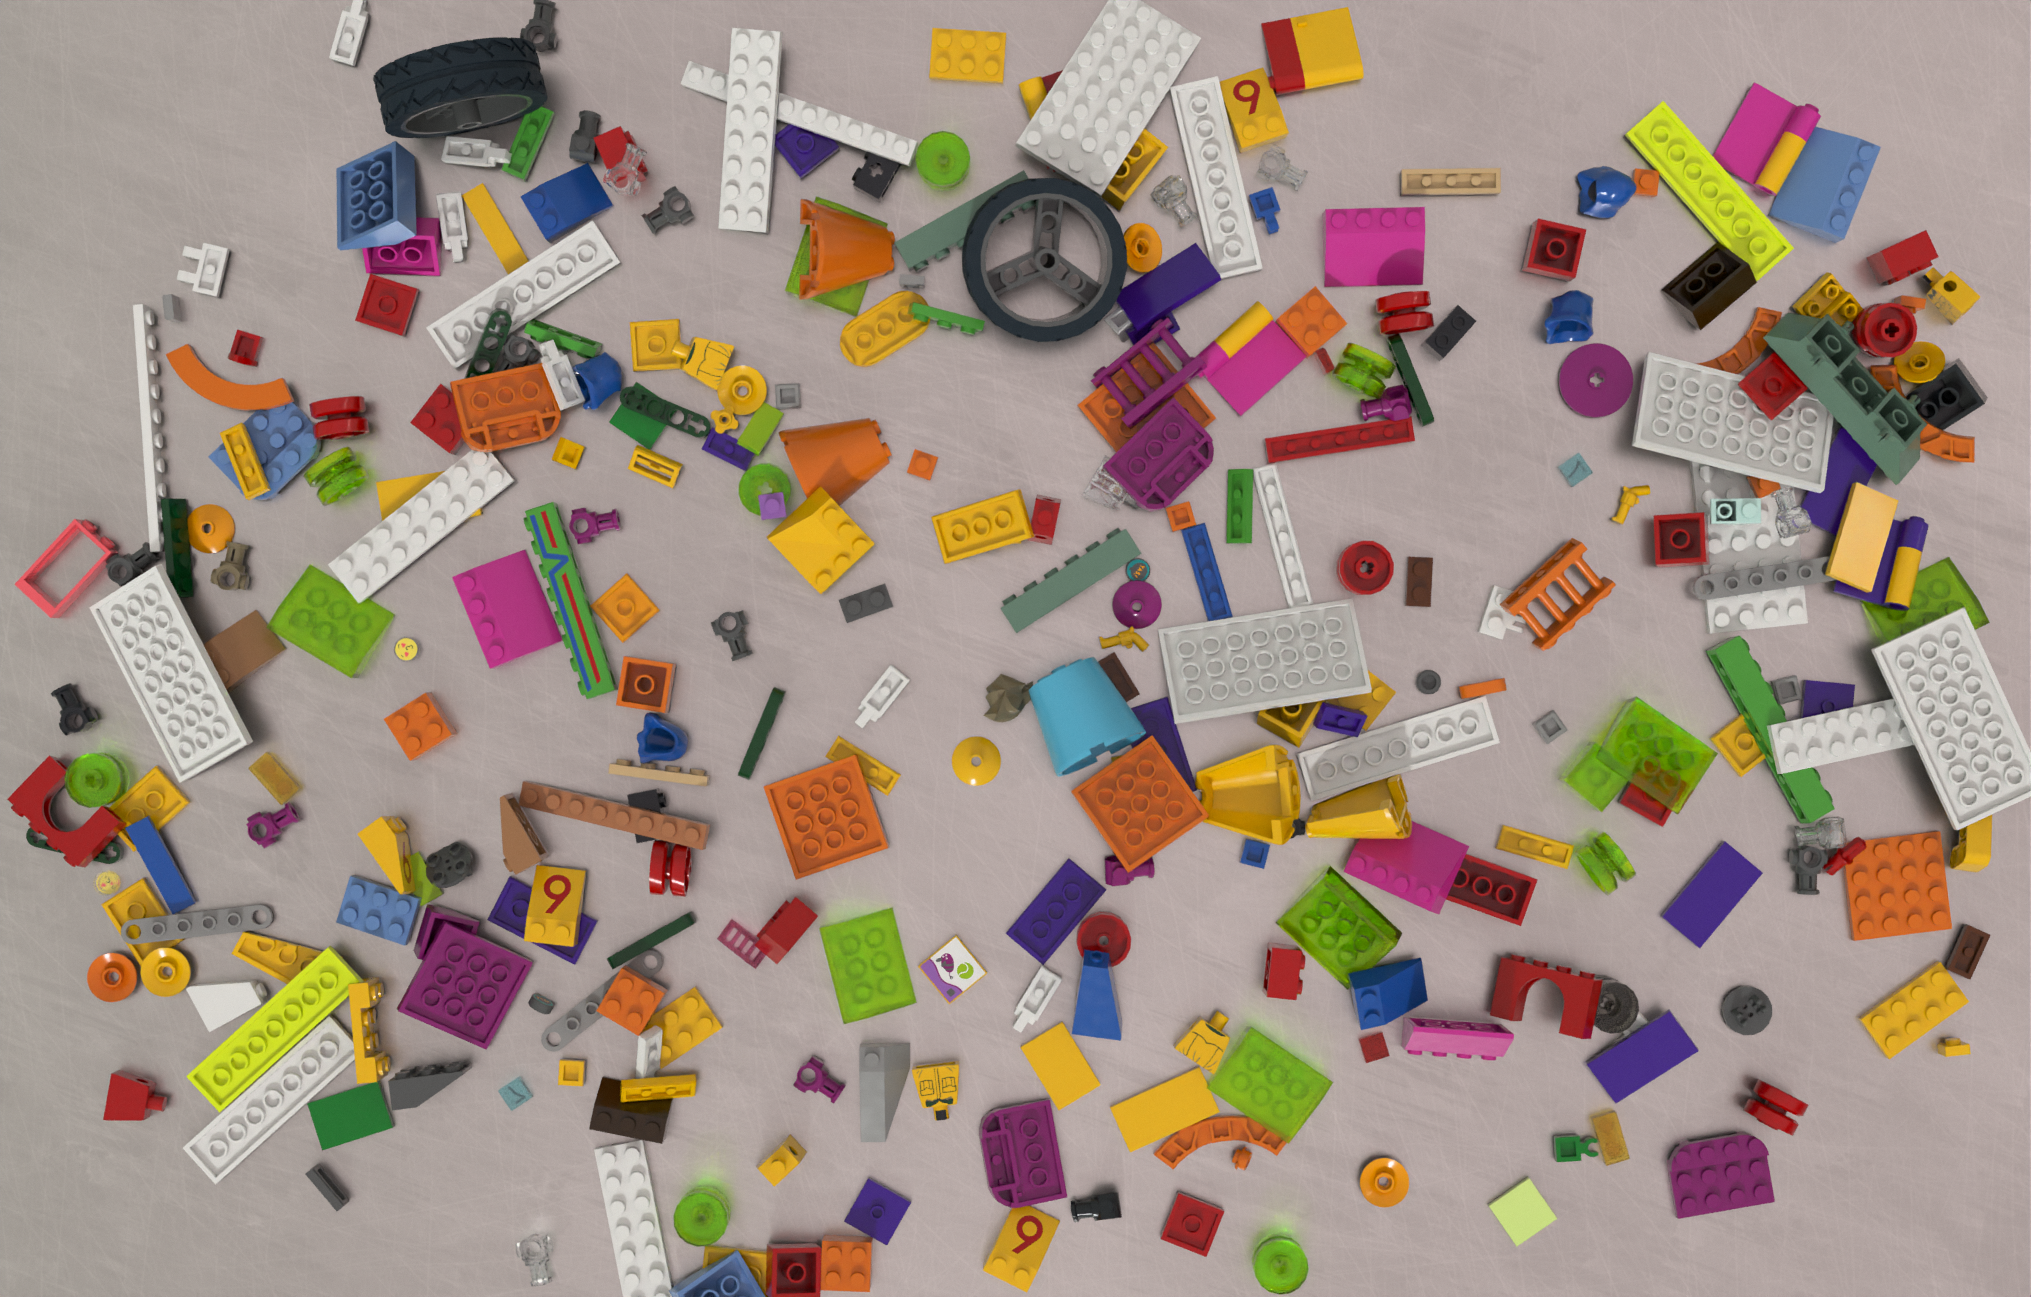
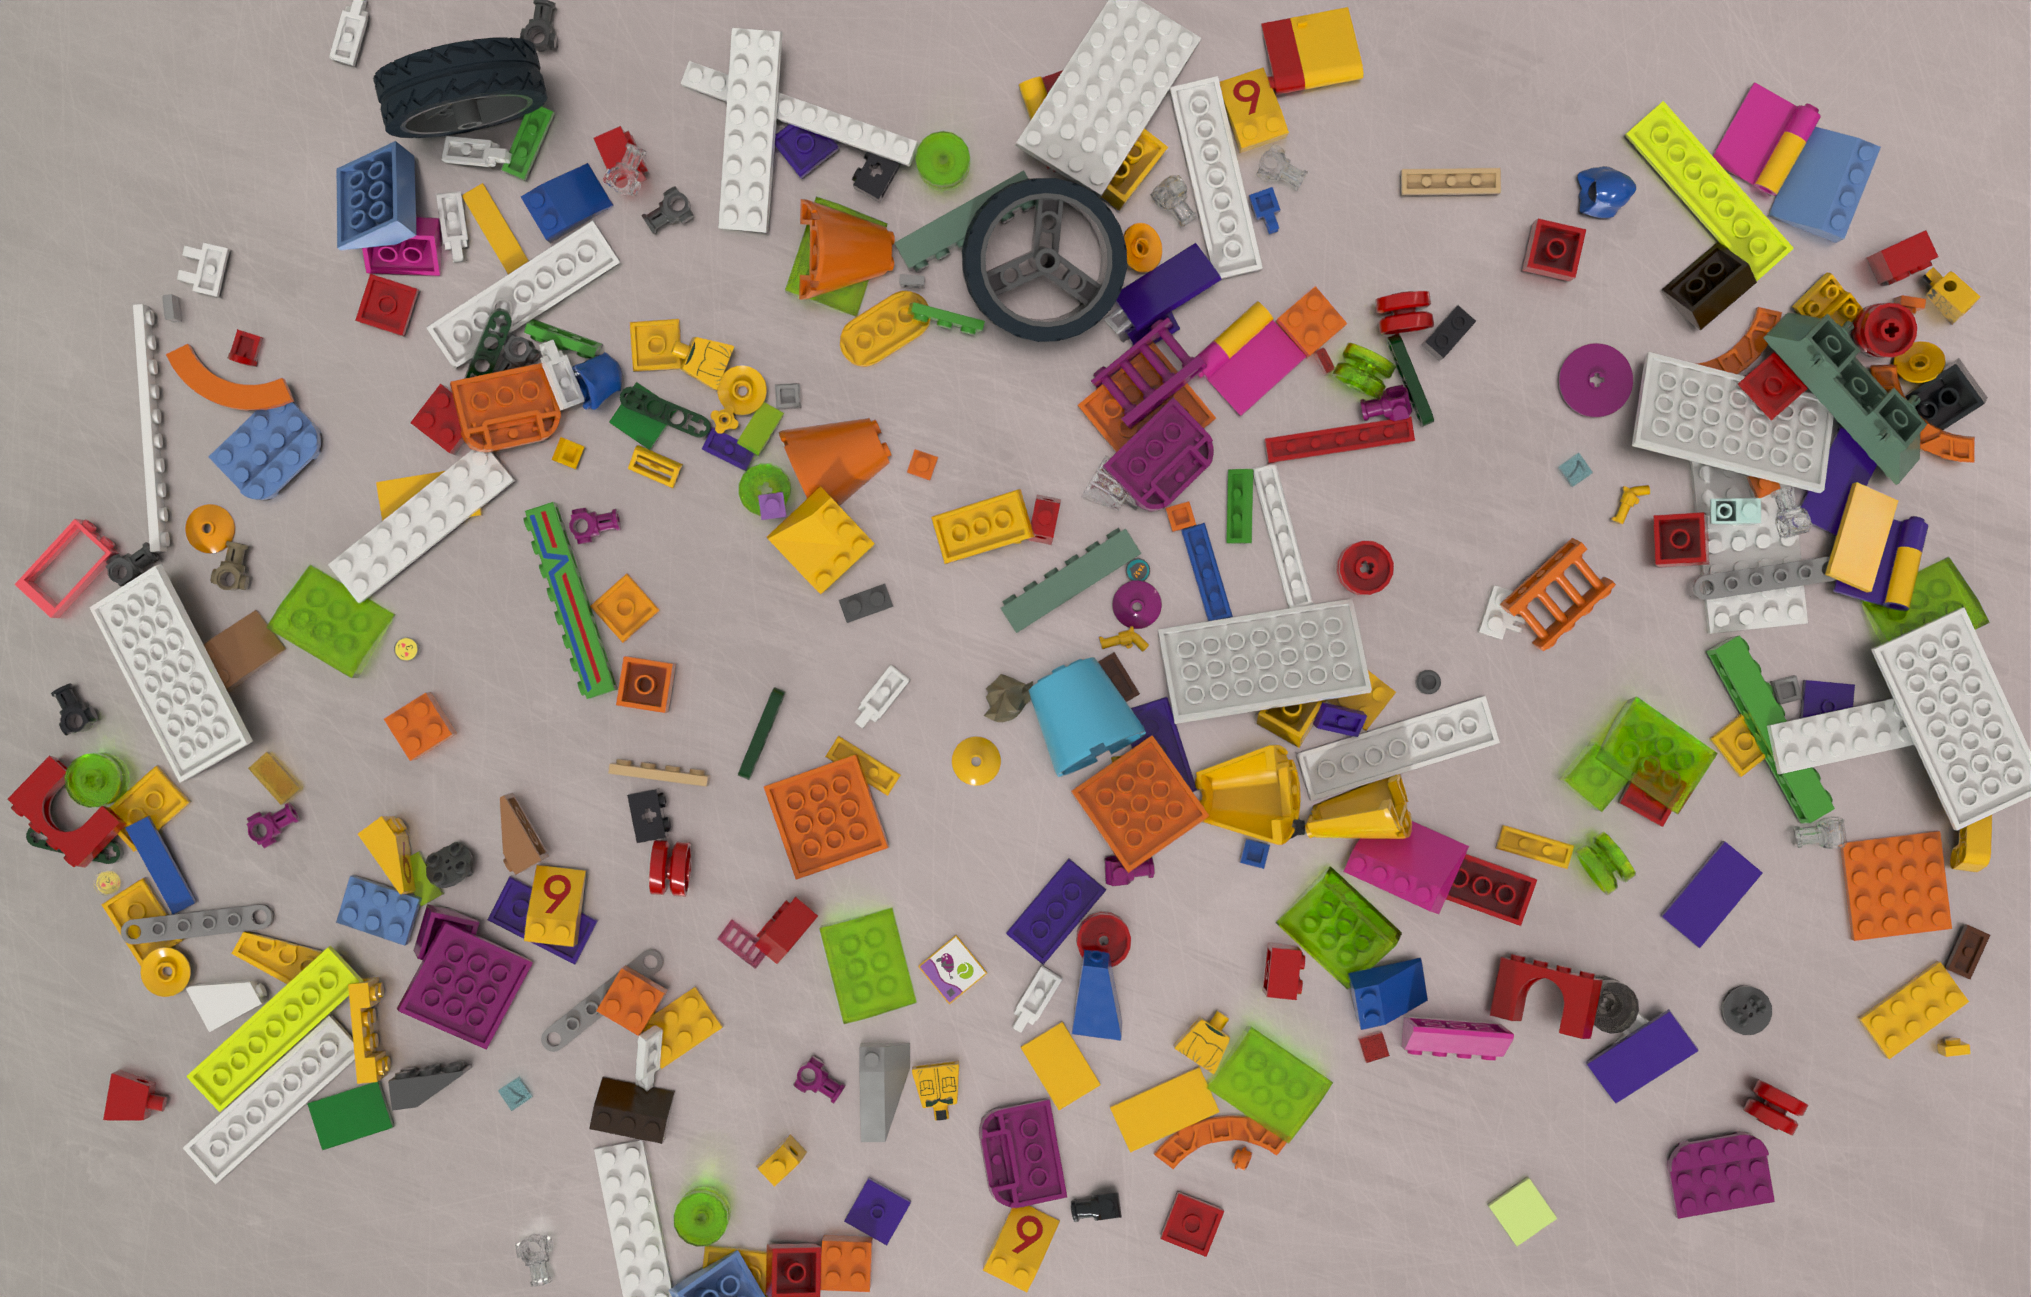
orange dish [87,953,137,1002] -> none
dark green plate [161,498,193,598] -> none
yellow tile [220,422,271,500] -> none
clear neon green wheel [303,447,369,506] -> none
dark grey tile [305,1164,349,1211] -> none
red wheel [309,396,370,440] -> none
dark pink slope [452,550,563,669] -> none
nougat plate [518,781,710,850] -> none
dark grey tile [528,994,554,1014] -> none
yellow plate [558,1059,585,1086] -> none
dark grey connector [569,110,601,163] -> none
dark green beam [607,912,696,969] -> none
yellow tile [620,1074,696,1102] -> none
blue piece [637,712,688,764] -> none
dark grey connector [711,610,753,661] -> none
yellow plate [929,28,1006,84] -> none
clear neon green wheel [1251,1233,1309,1295] -> none
dark pink slope [1322,207,1425,287] -> none
light orange dish [1360,1158,1409,1208] -> none
reddish brown plate [1405,557,1433,607] -> none
orange beam [1459,678,1507,699] -> none
light grey tile [1533,710,1568,744] -> none
blue piece [1545,290,1594,344] -> none
green plate [1553,1135,1598,1162] -> none
clear yellow plate [1591,1110,1630,1166] -> none
orange plate [1632,168,1660,197] -> none
dark grey connector [1789,845,1828,895] -> none
red axle [1823,837,1867,875] -> none

